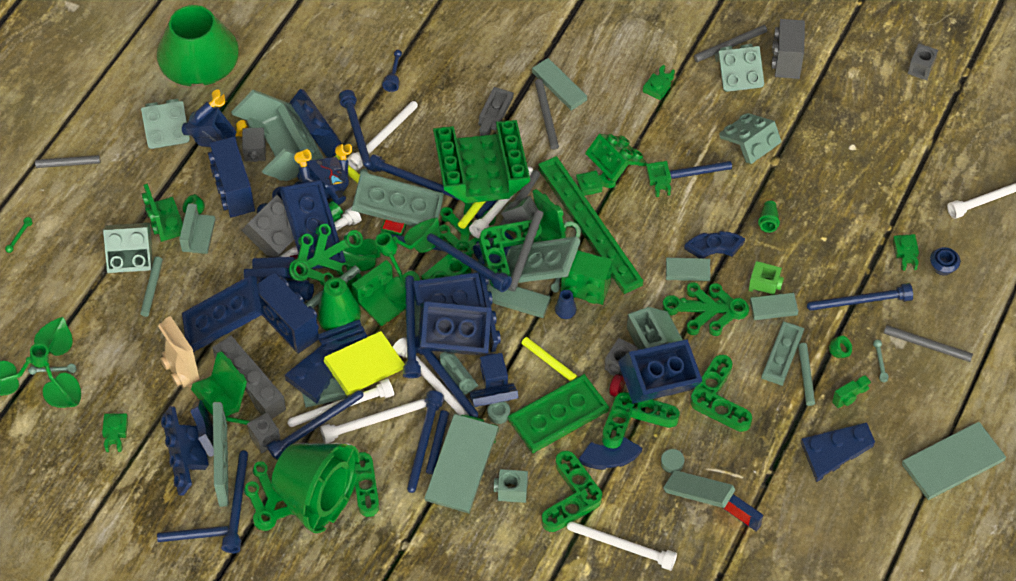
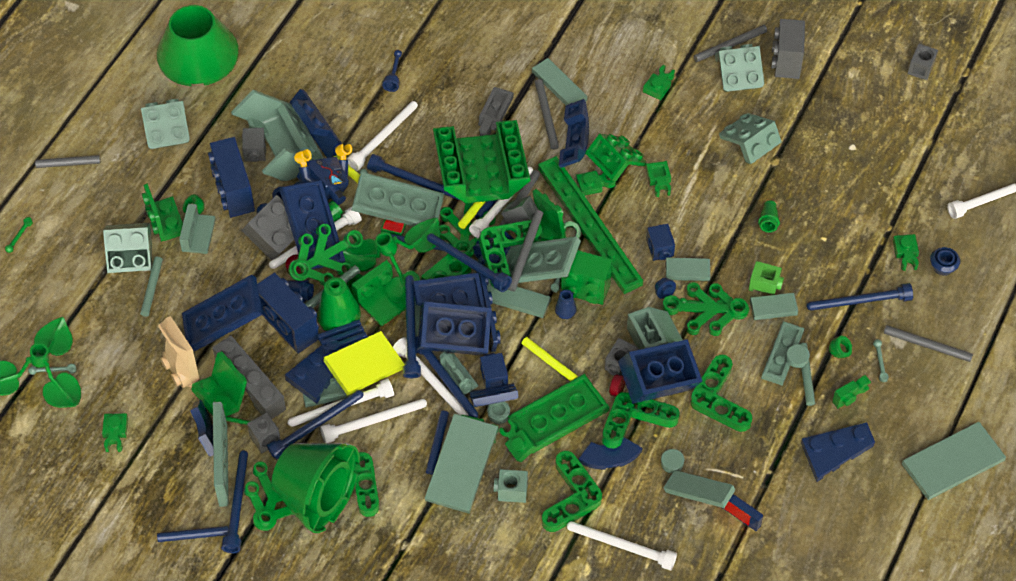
dark blue bracket [161,406,209,496] -> none
dark blue torso [182,89,248,147] -> none
dark blue bracket [244,257,295,284] -> none
dark blue piece [339,90,371,168] -> none
dark blue piece [407,391,444,493] -> none
dark blue bar [670,161,732,179] -> none
dark blue tile [684,231,745,259] -> none
none -> green plate [499,420,538,462]
none -> dark blue slope [559,99,589,168]
none -> dark blue brick [646,224,675,261]
none -> dark blue plate [655,278,676,299]
none -> sand green tile [786,344,810,368]

